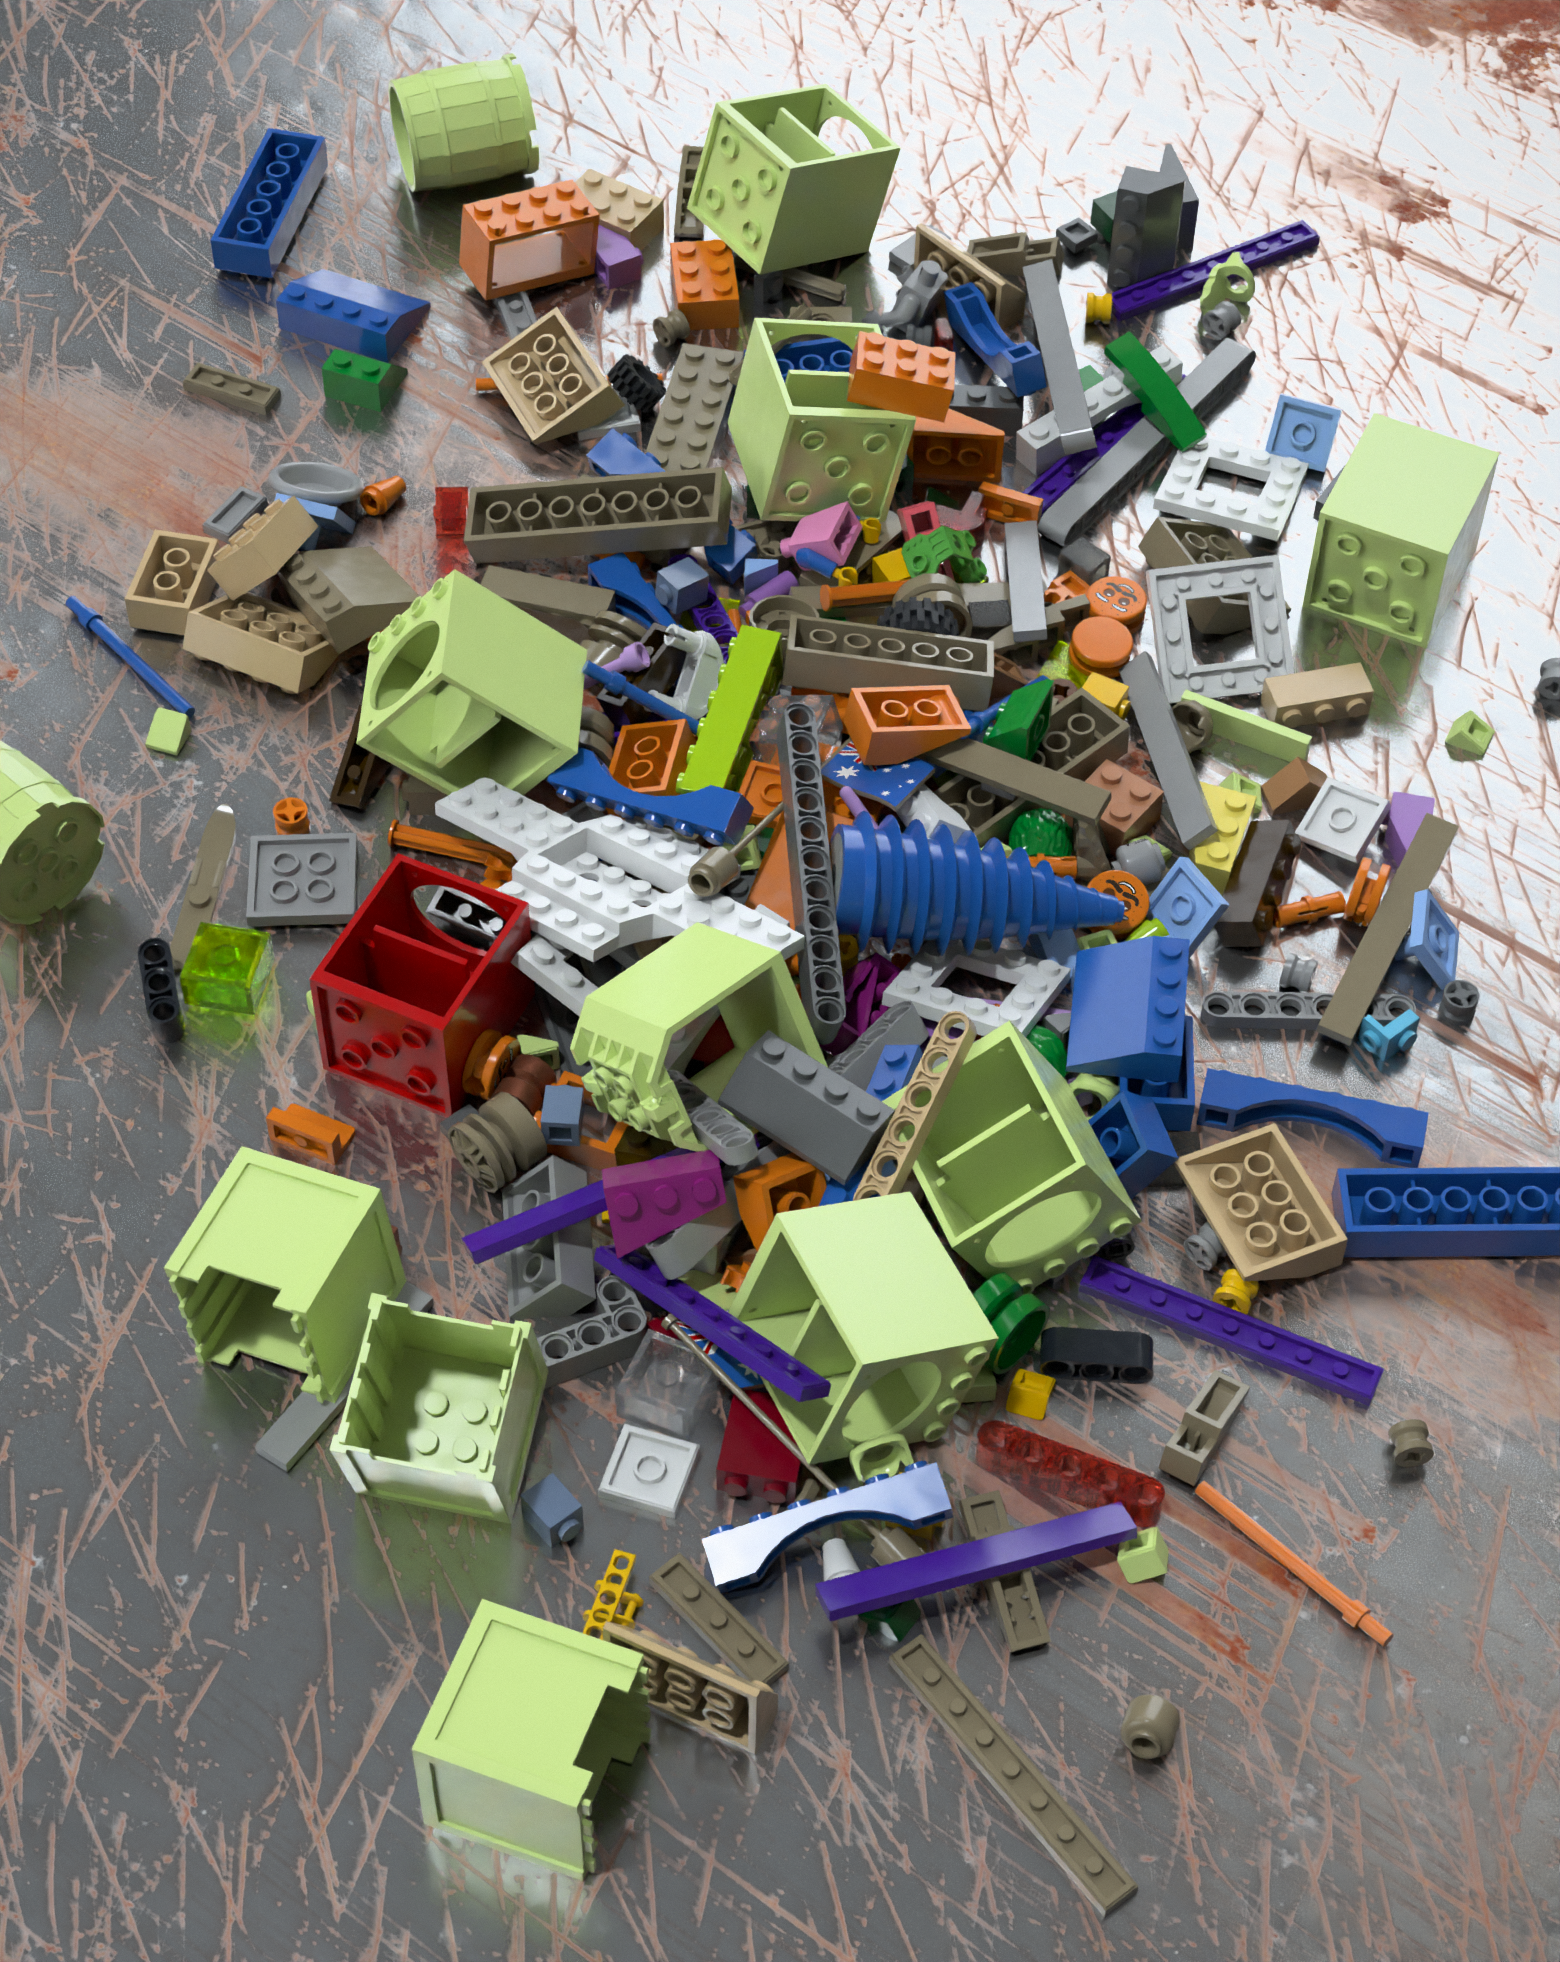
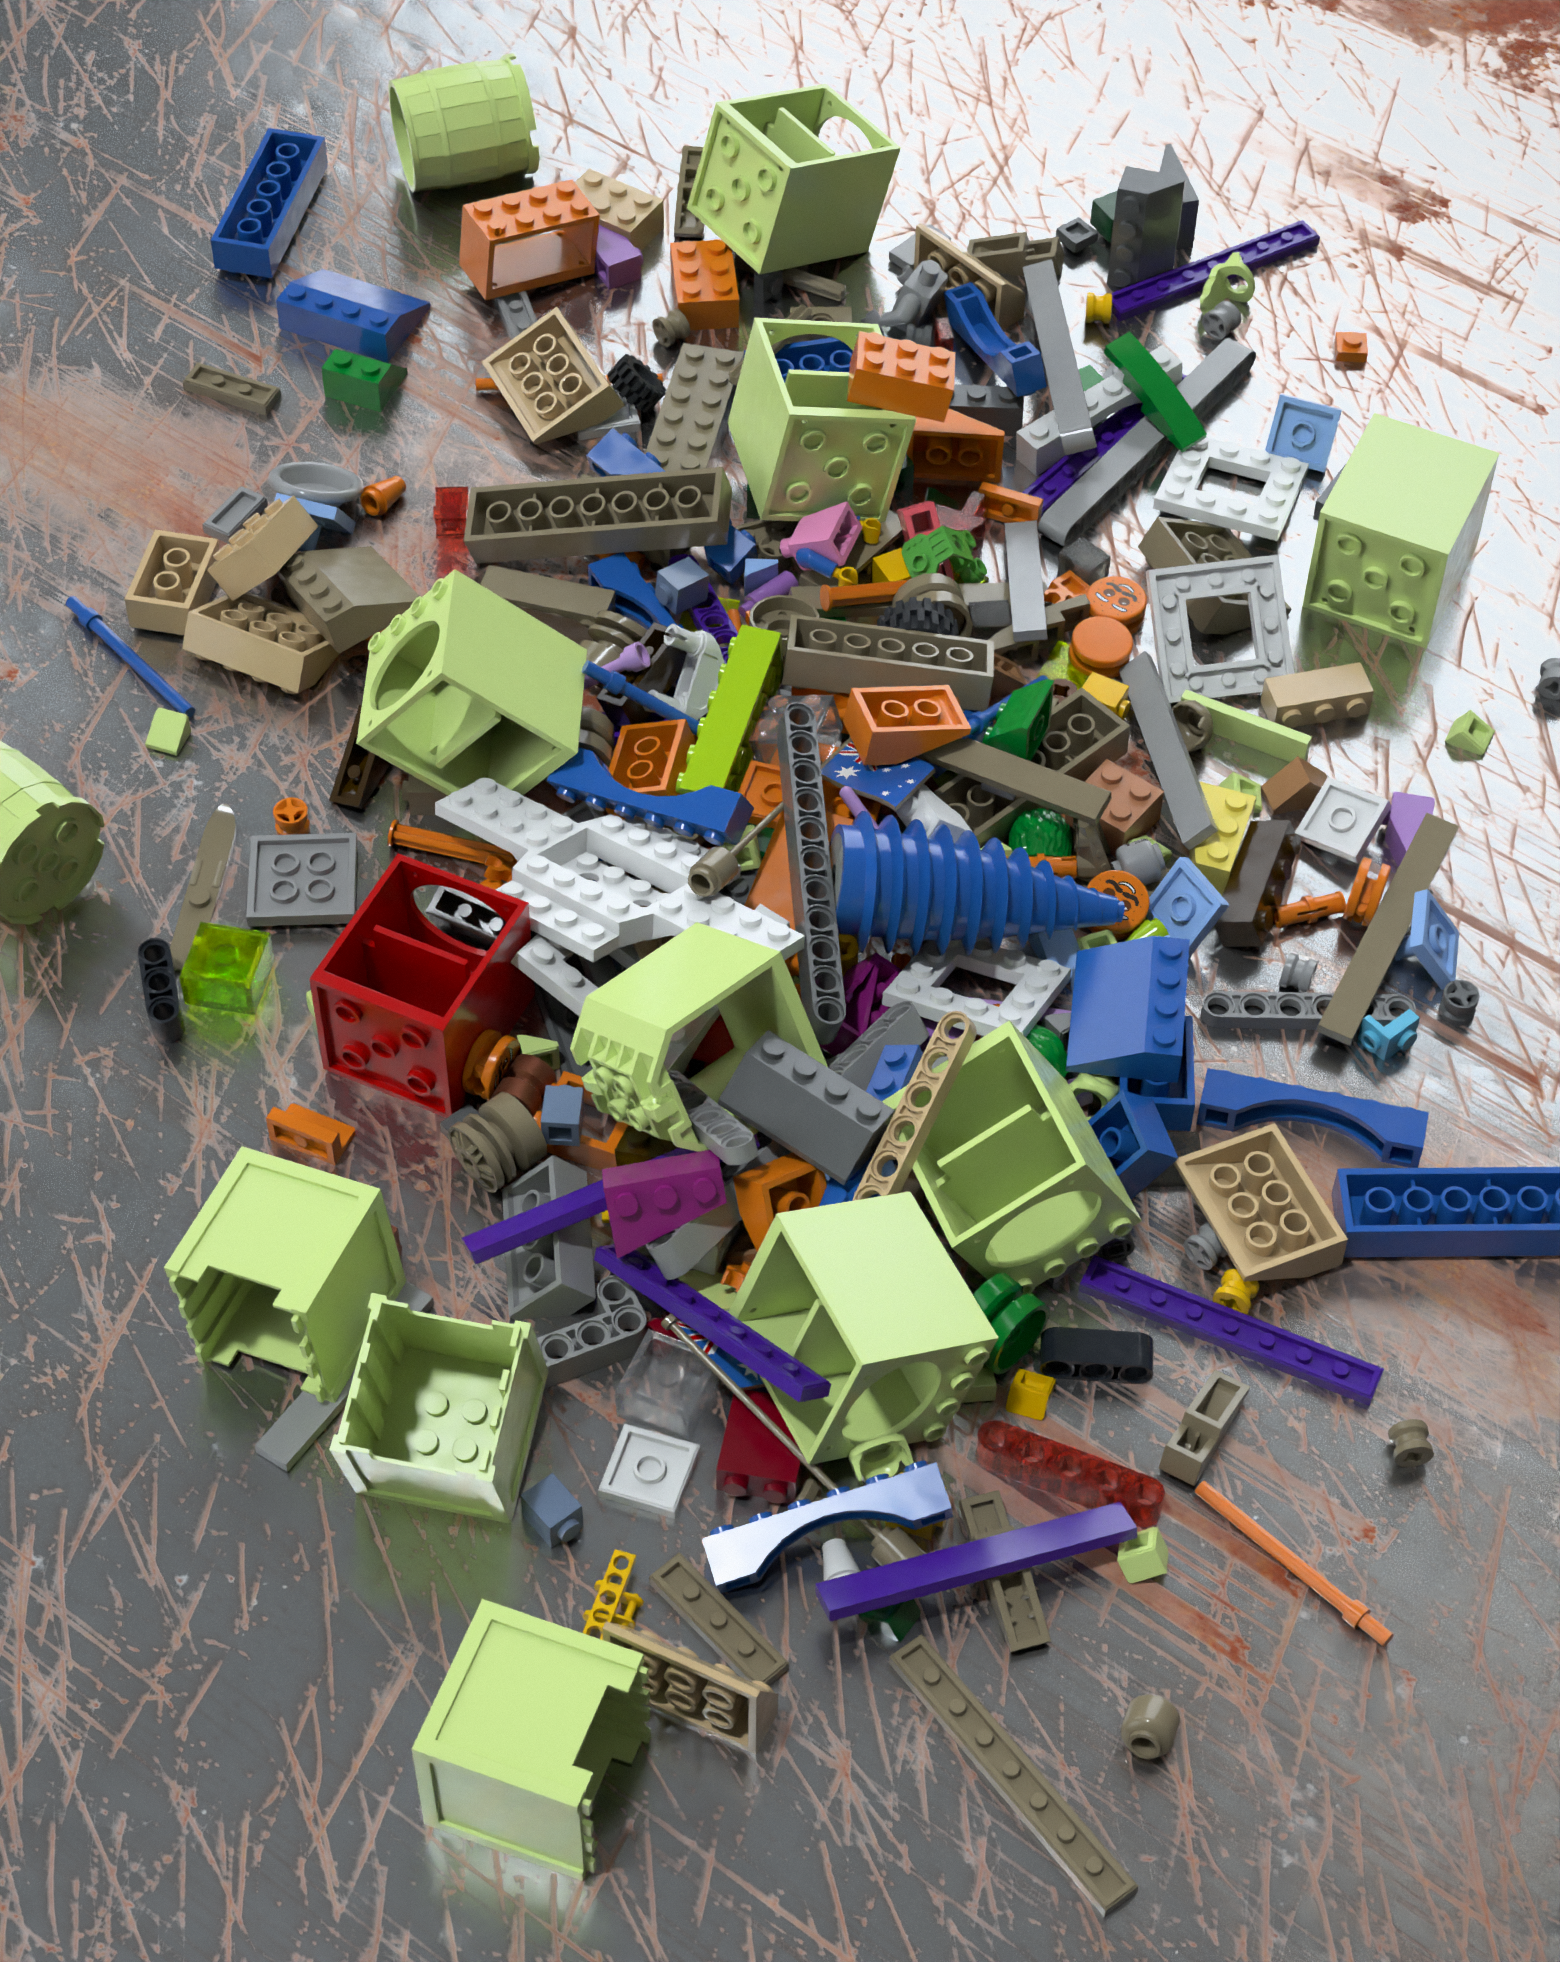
none -> orange plate [1334,331,1368,363]

